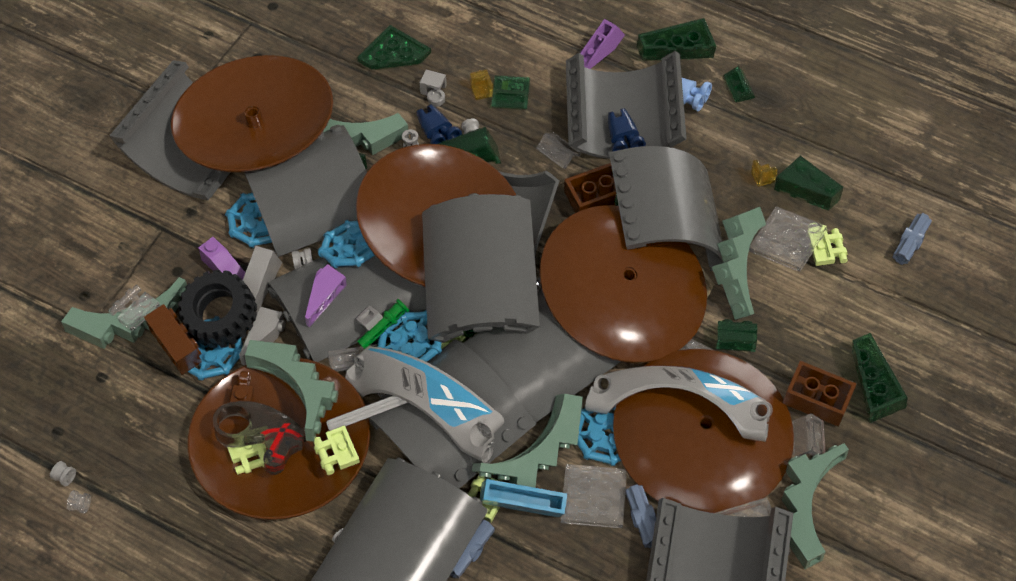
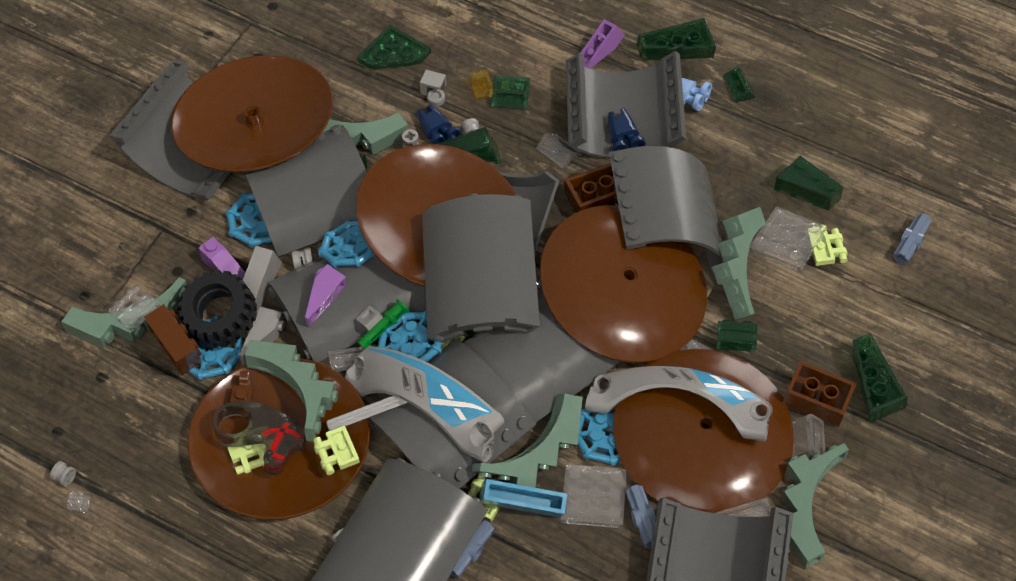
clear yellow panel [751,160,777,187] -> none

